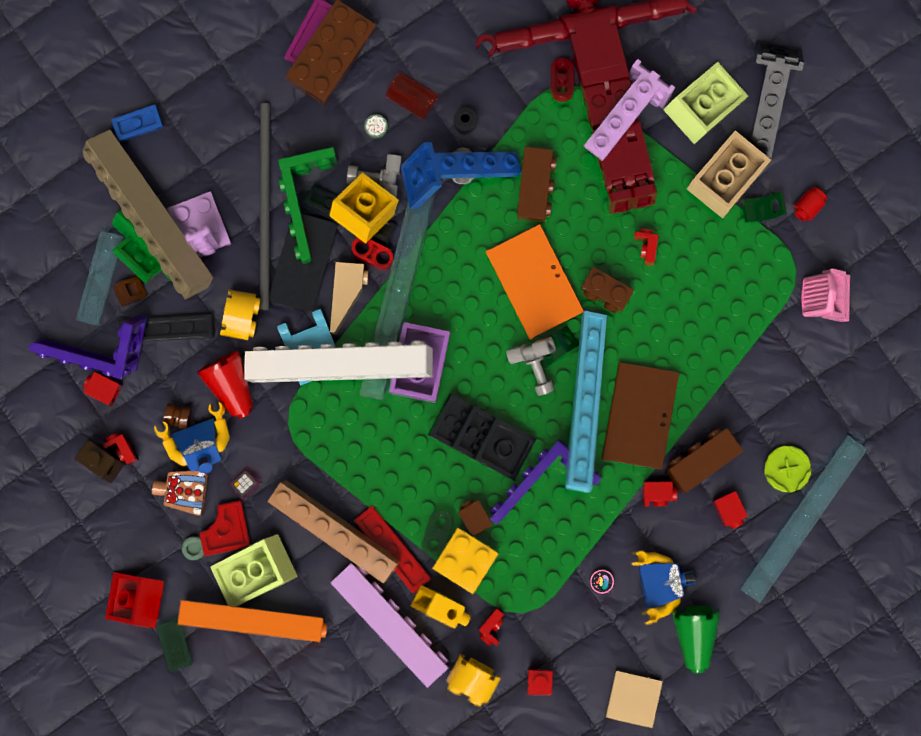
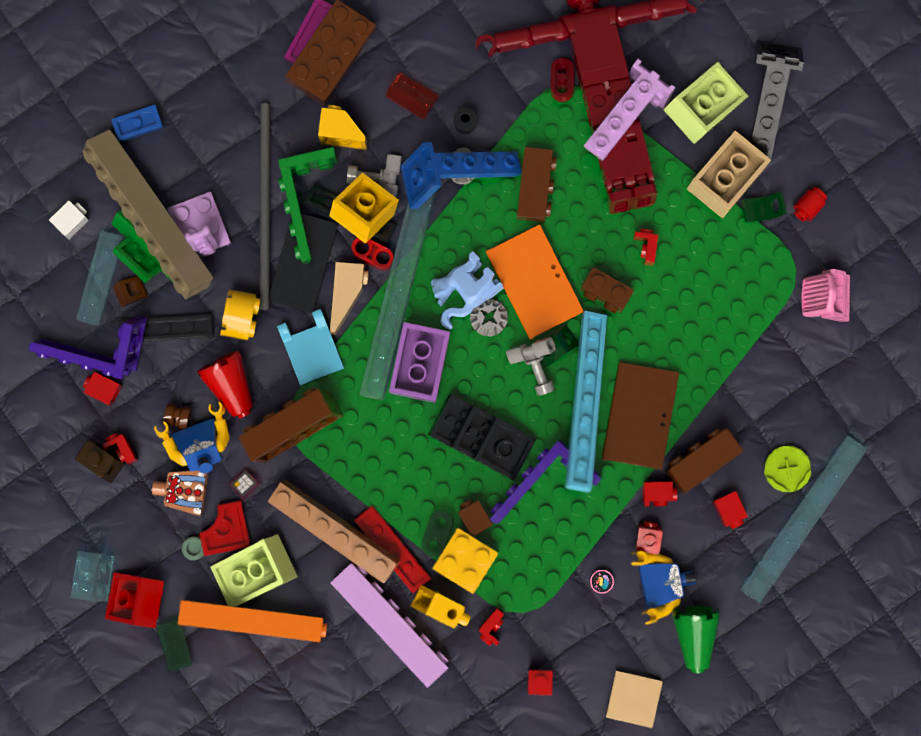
white brick [244,341,433,383] -> none
tile [364,114,388,139] -> none
yellow brick [446,654,502,706] -> none
none -> white brick [49,201,89,239]
none -> clear light blue bracket [70,551,114,602]
none -> reddish brown brick [238,388,344,463]
none -> yellow slope [318,105,367,150]
none -> light blue animal [431,251,504,329]
none -> light grey gear [470,299,508,336]
none -> bracket [636,521,663,554]

